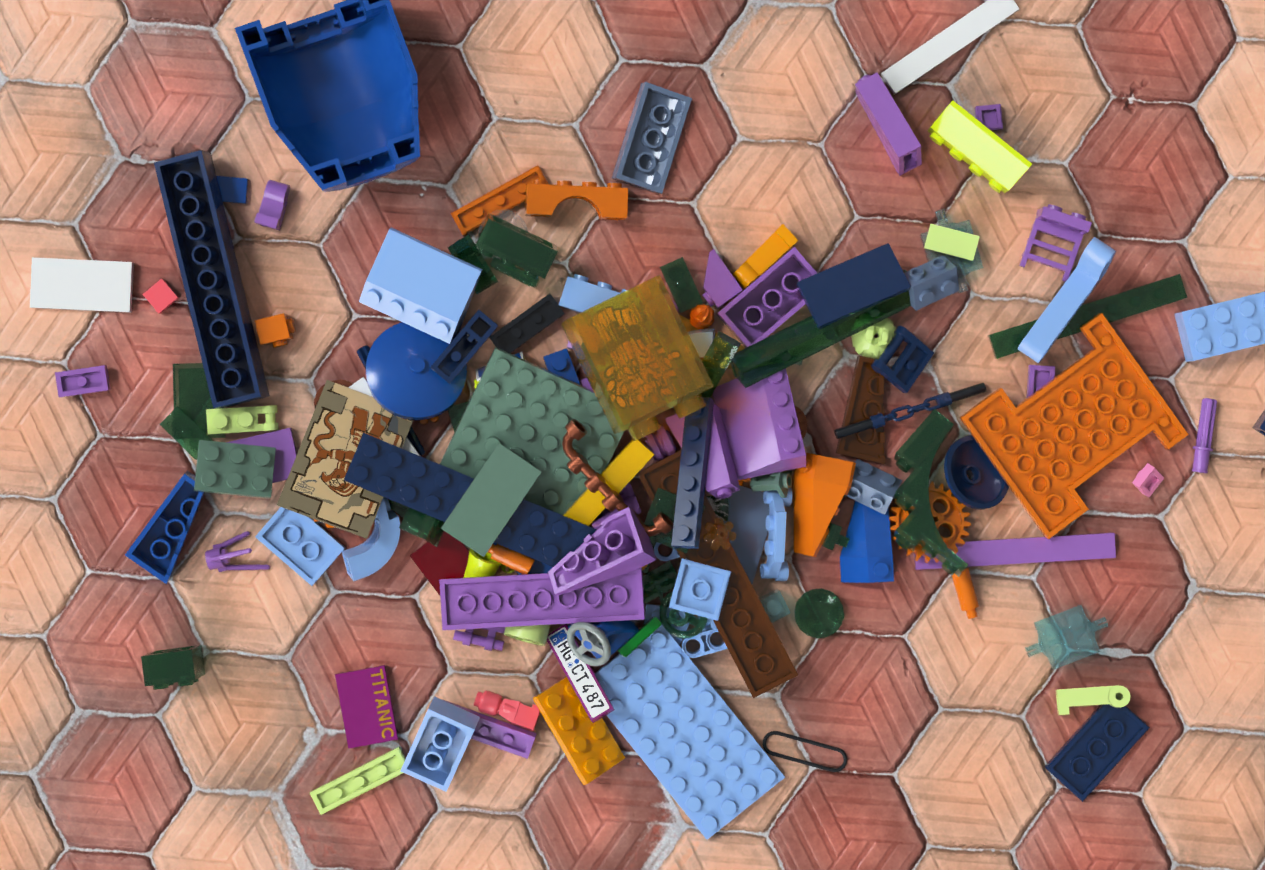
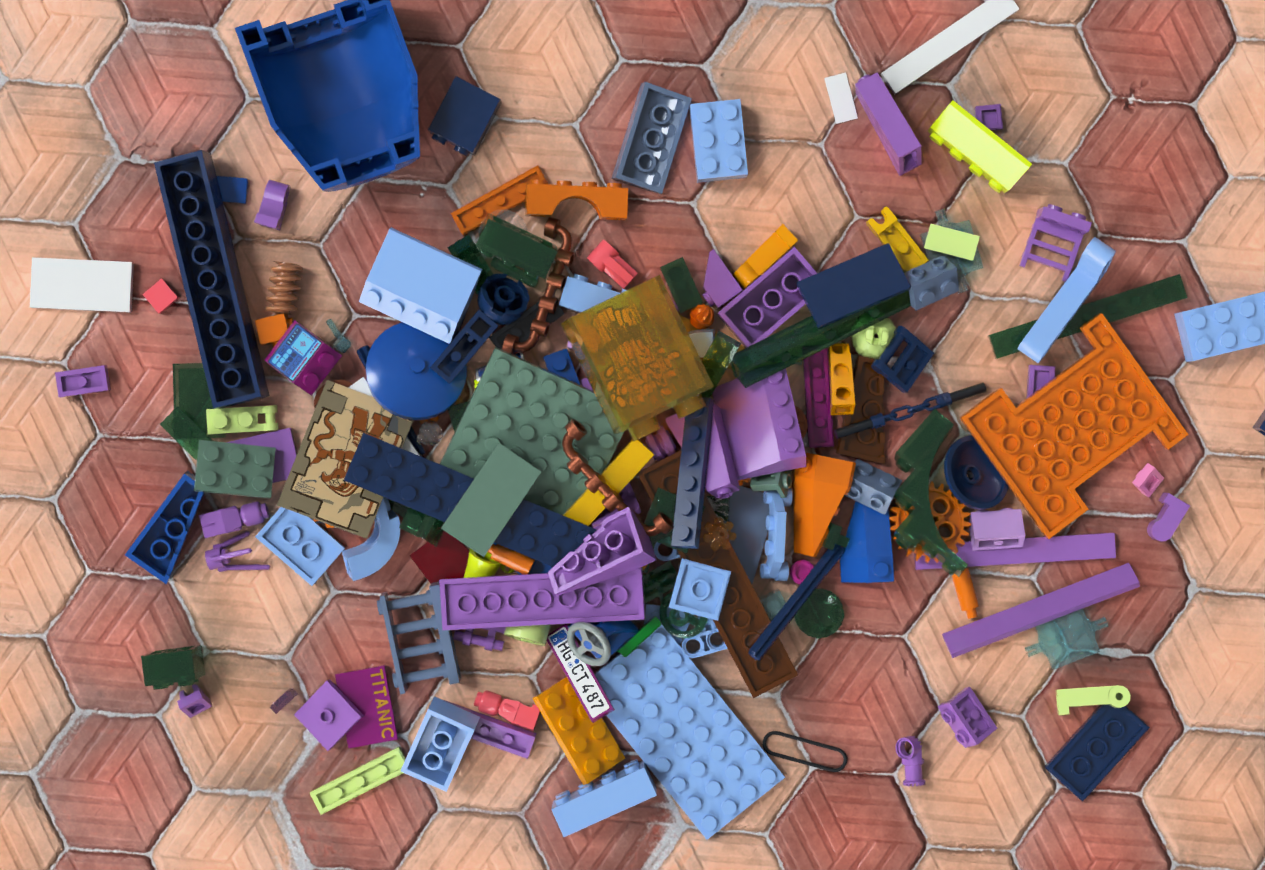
medium lavender axle [1192,398,1217,473] -> none
none -> medium lavender tile [177,684,212,718]
none -> medium lavender piece [199,501,269,538]
none -> nougat piece [265,261,303,315]
none -> slope [265,320,342,396]
none -> clear purple tile [270,688,298,714]
none -> medium lavender plate [294,679,364,751]
none -> clear light blue hand [326,319,351,353]
none -> sand blue fence [377,581,461,694]
none -> clear plate [417,421,443,446]
none -> dark blue brick [428,76,502,157]
none -> dark blue cylinder [477,274,530,325]
none -> copper bar [502,217,575,355]
none -> light blue brick [551,759,657,837]
none -> coral piece [586,239,638,289]
none -> light blue brick [689,99,748,183]
none -> dark blue axle [748,543,844,660]
none -> dark pink tile [790,560,814,585]
none -> magenta tile [802,347,834,448]
none -> white sticker [824,73,858,124]
none -> light orange leg [829,343,855,415]
none -> yellow plate [866,206,929,272]
none -> medium lavender connector [896,736,925,786]
none -> medium lavender bracket [938,687,997,748]
none -> medium lavender tile [942,563,1140,658]
none -> lavender brick [969,508,1025,551]
none -> medium lavender leg [1147,492,1190,541]

